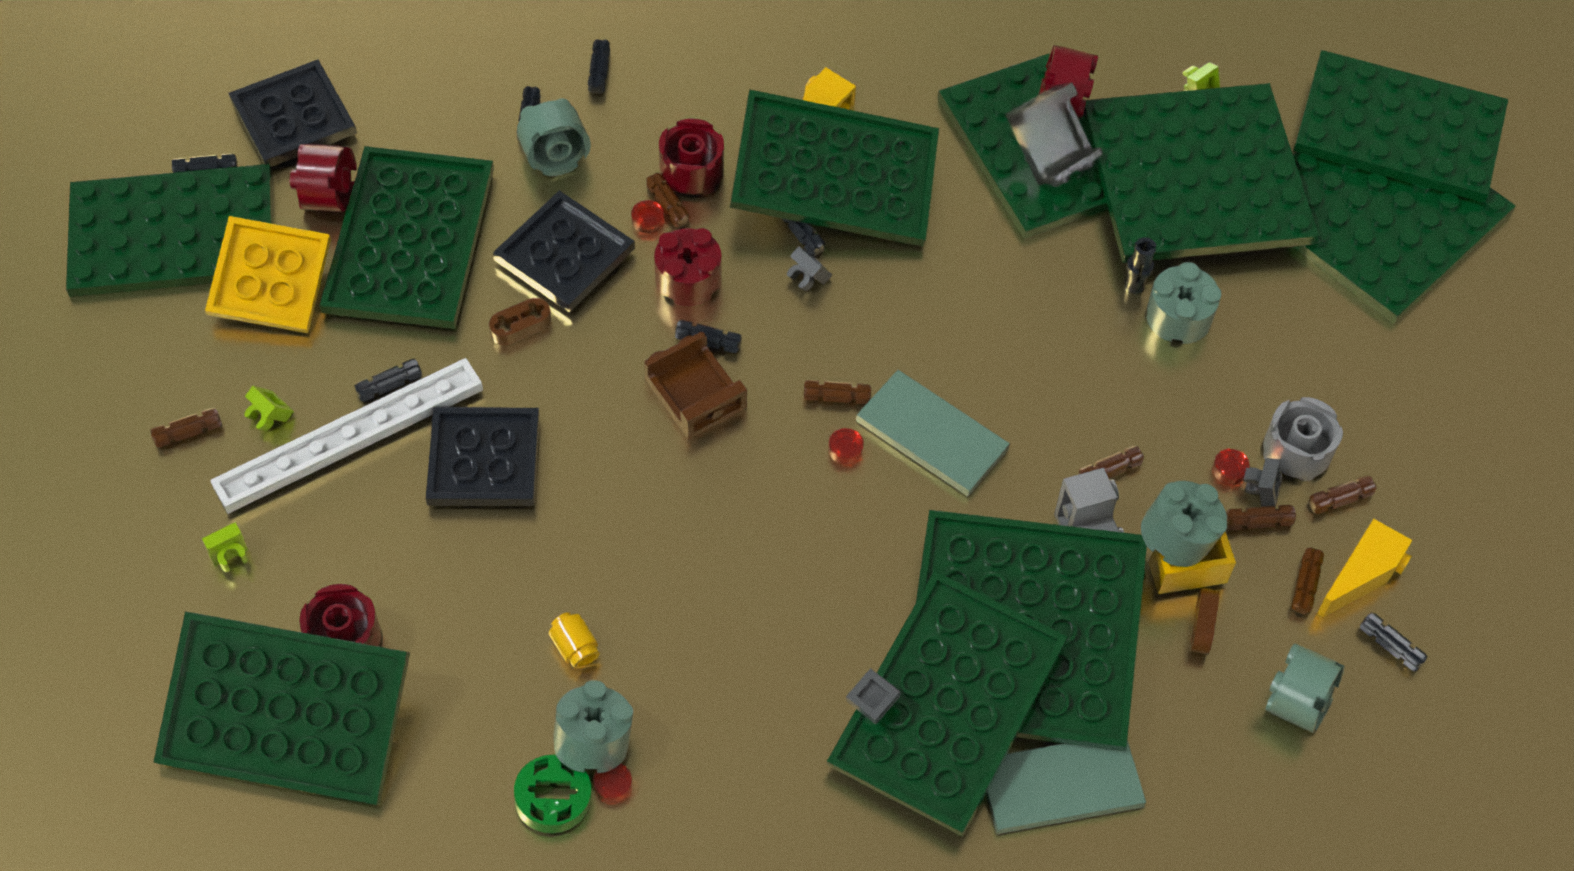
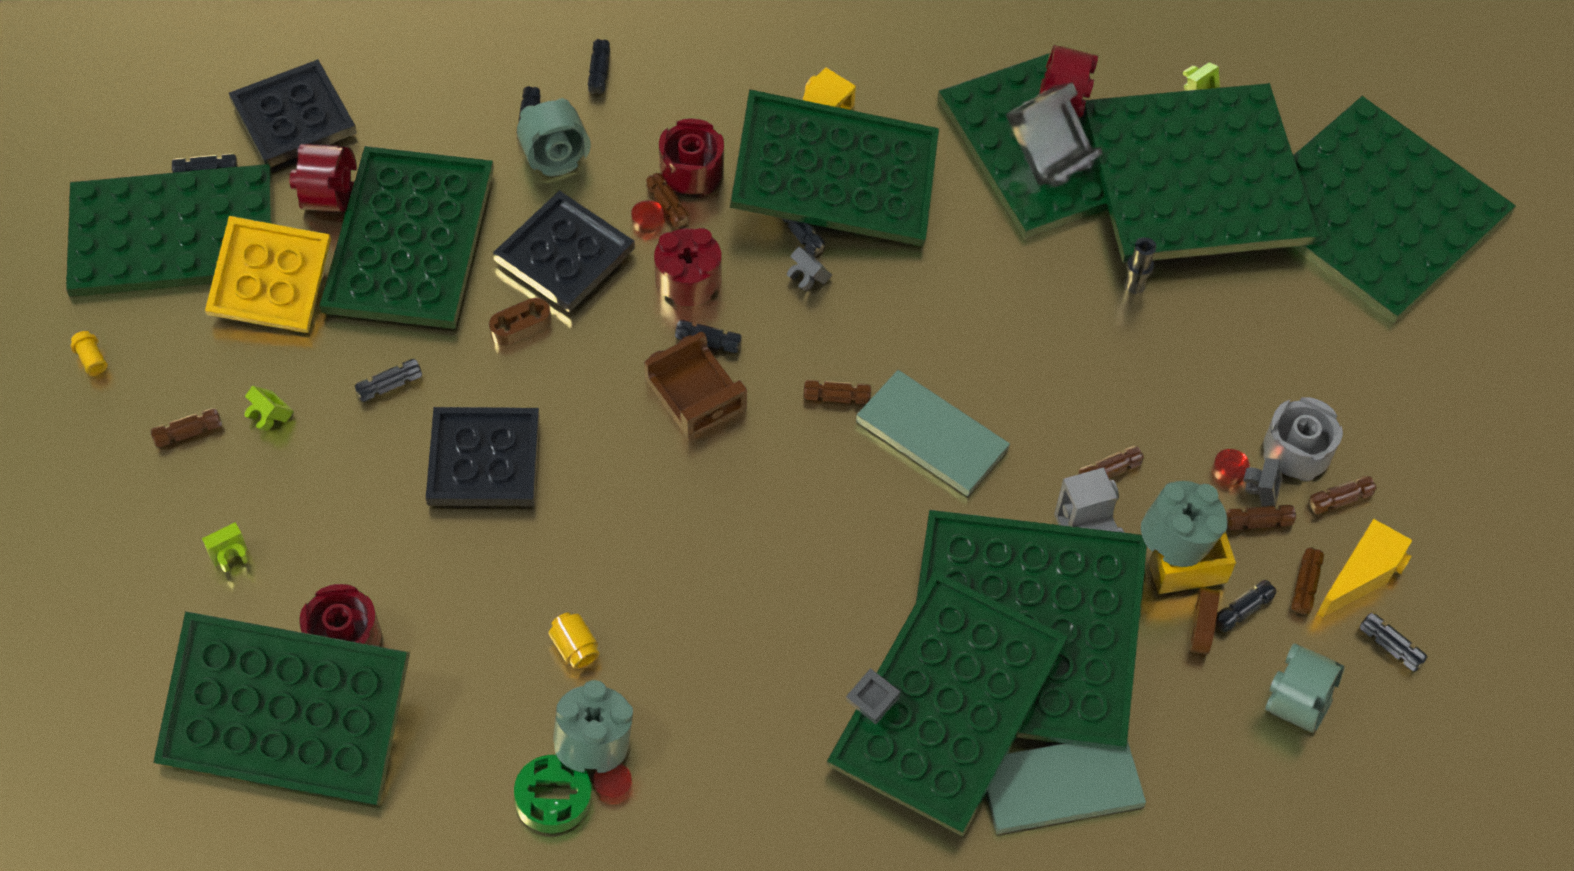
white plate [210,358,483,514] -> none
clear red tile [828,428,864,464] -> none
sand green brick [1147,262,1222,344] -> none
dark green plate [1293,50,1509,203] -> none
none -> yellow pin [70,331,108,376]
none -> black axle [1215,580,1277,632]

